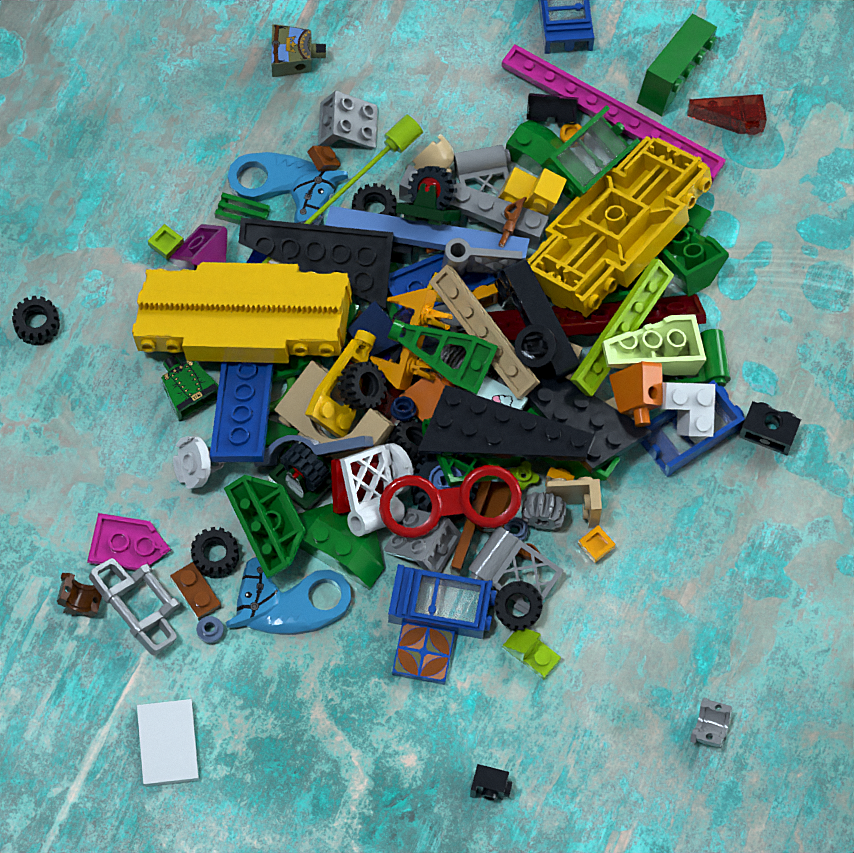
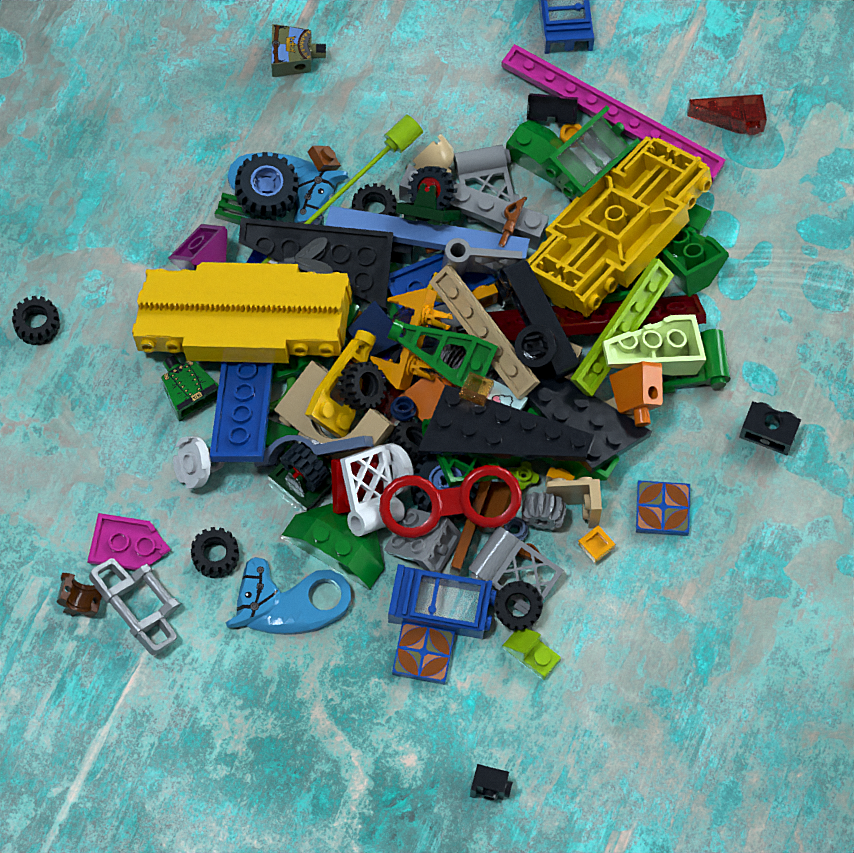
white tile [137,699,199,787] -> none
lime plate [148,224,184,259] -> none
dark orange plate [170,562,221,621] -> none
sand blue plate [196,616,224,643] -> none
green wedge [224,475,306,579] -> none
light grey bracket [318,90,377,150] -> none
yellow brick [498,167,567,216] -> none
green wedge [637,13,717,117] -> none
door [641,380,745,477] -> none
white brick [658,382,715,437] -> none
light grey piece [690,698,732,748] -> none
none -> black wheel [235,152,299,221]
none -> dark grey piece [277,237,333,274]
none -> clear orange tile [459,372,494,406]
none -> tile [636,480,690,536]

